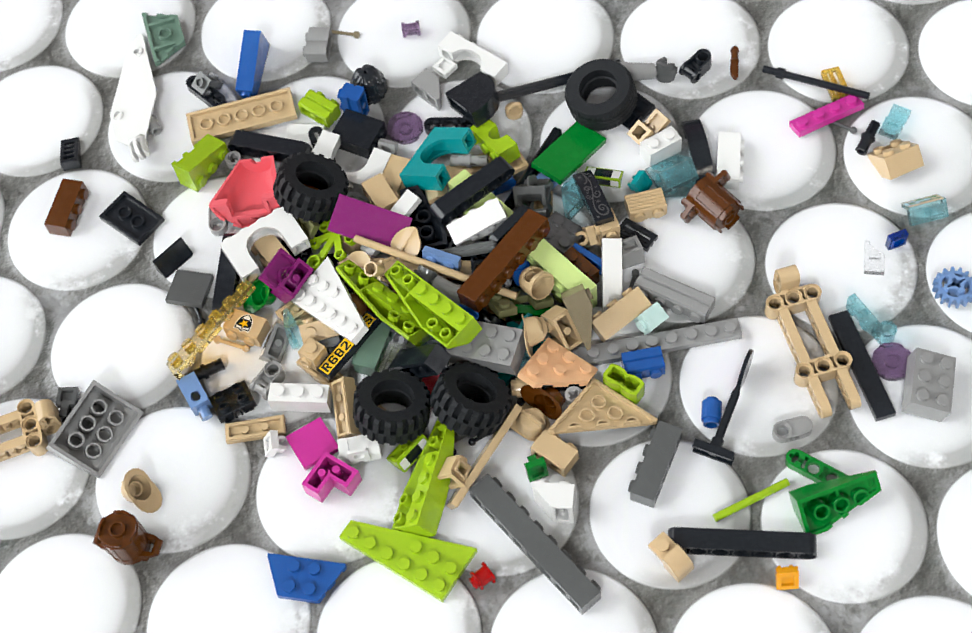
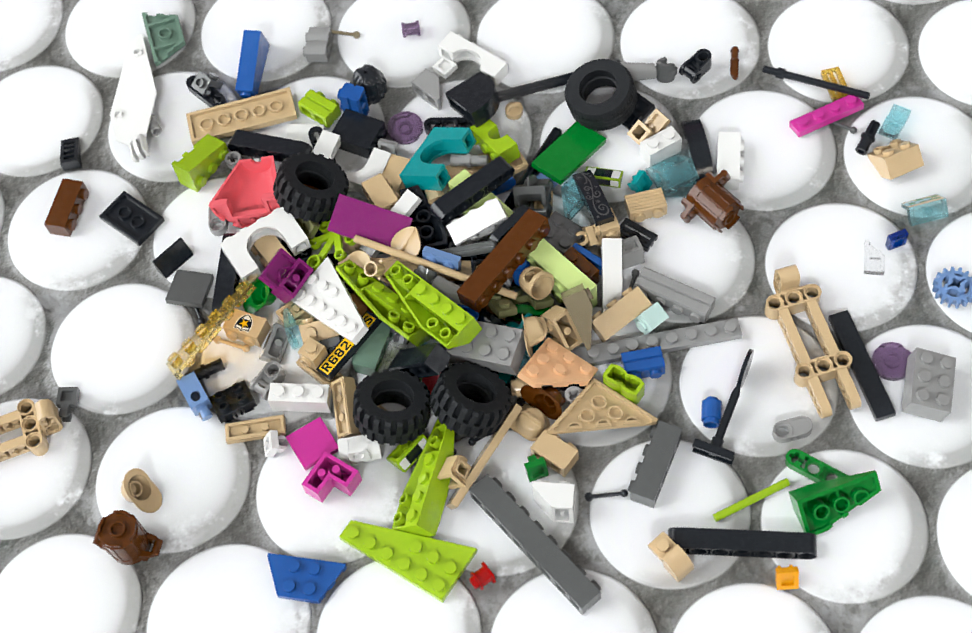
light grey slope [46,380,144,478] -> none
clear light blue plate [846,293,897,346] -> none
none -> black hinge [585,489,628,502]

